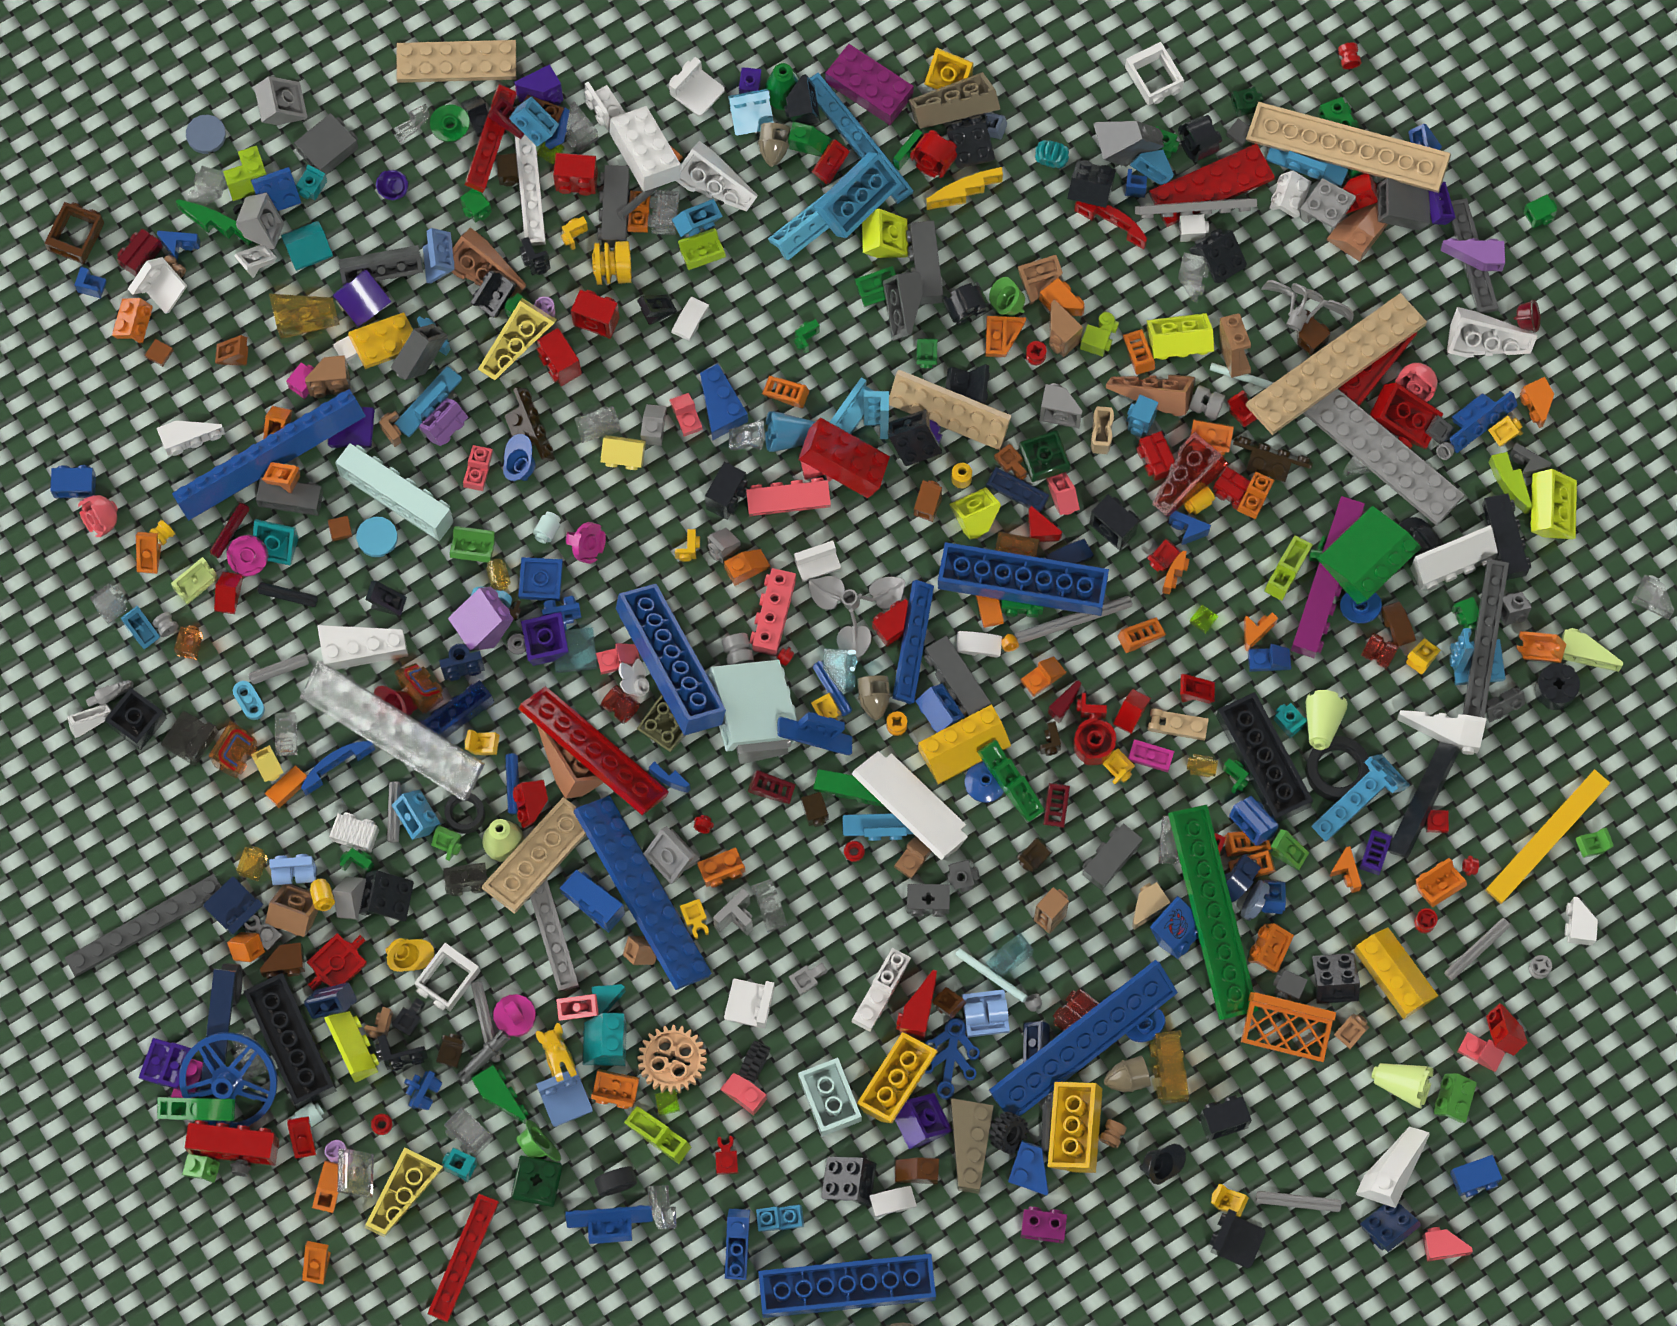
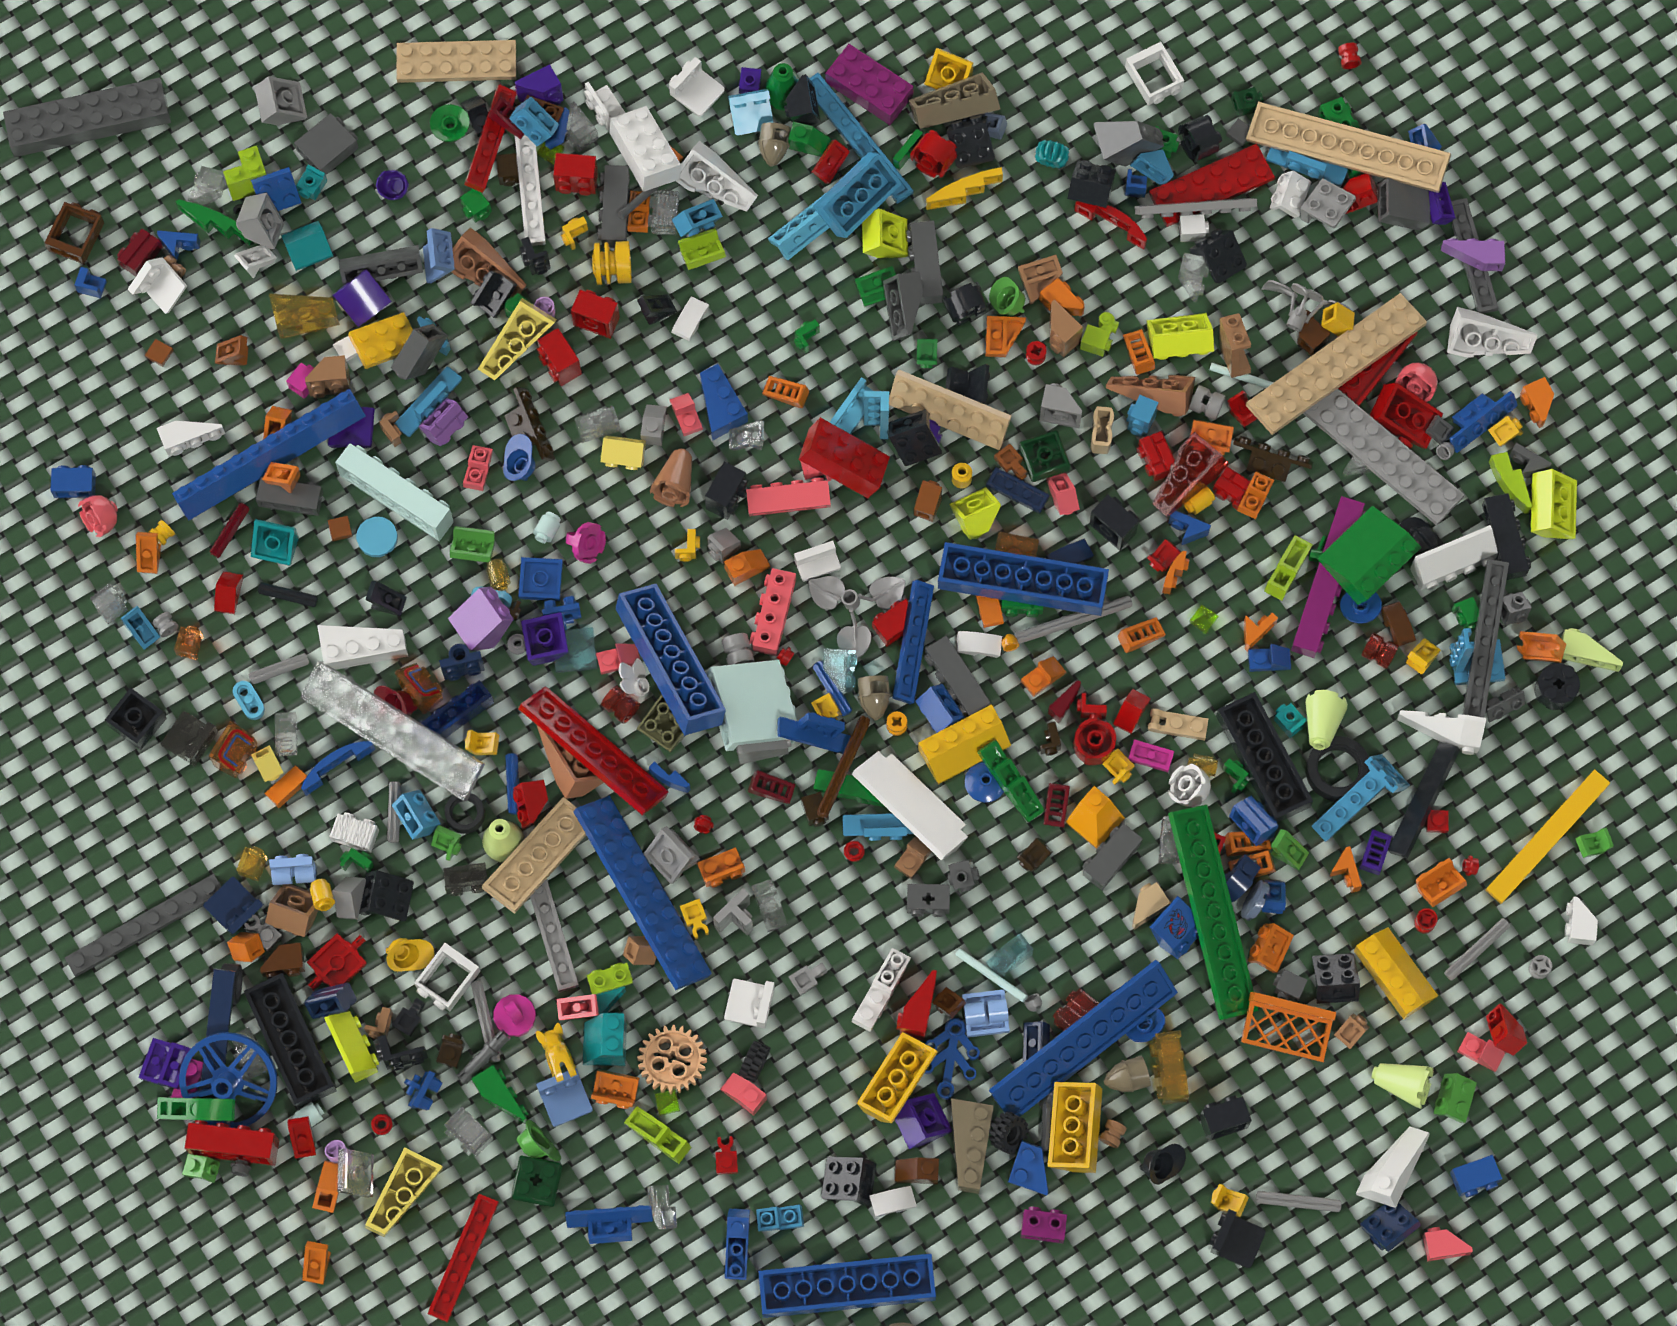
white slope [67,704,111,738] -> none
light grey piece [86,680,133,707] -> none
orange bracket [112,298,153,343] -> none
yellowish green hinge [171,557,219,605] -> none
sand blue tile [186,115,226,154] -> none
dark pink tile [227,535,268,576] -> none
clear slope [394,104,429,142] -> none
teal brick [442,1148,478,1182] -> none
blue wedge [560,870,625,933] -> none
black tyre [594,1166,637,1197] -> none
dark azure cone [765,411,815,452] -> none
light aqua brick [798,1058,862,1137] -> none
red slope [1028,506,1062,543] -> none
medium nougat brick [1034,887,1069,934] -> none
red slope [1180,674,1215,704] -> none
nougat wedge [1327,202,1388,262] -> none
dark red piece [1513,300,1541,333] -> none
green brick [1523,194,1557,229] -> none
clear slope [1631,575,1674,620] -> none
none -> dark grey brick [3,77,171,157]
none -> lime bracket [586,963,633,995]
none -> nougat cone [650,449,692,507]
none -> reddish brown axle [817,716,870,818]
none -> light orange slope [1066,786,1125,849]
none -> white cylinder [1168,764,1211,807]
none -> yellow brick [1321,302,1355,337]

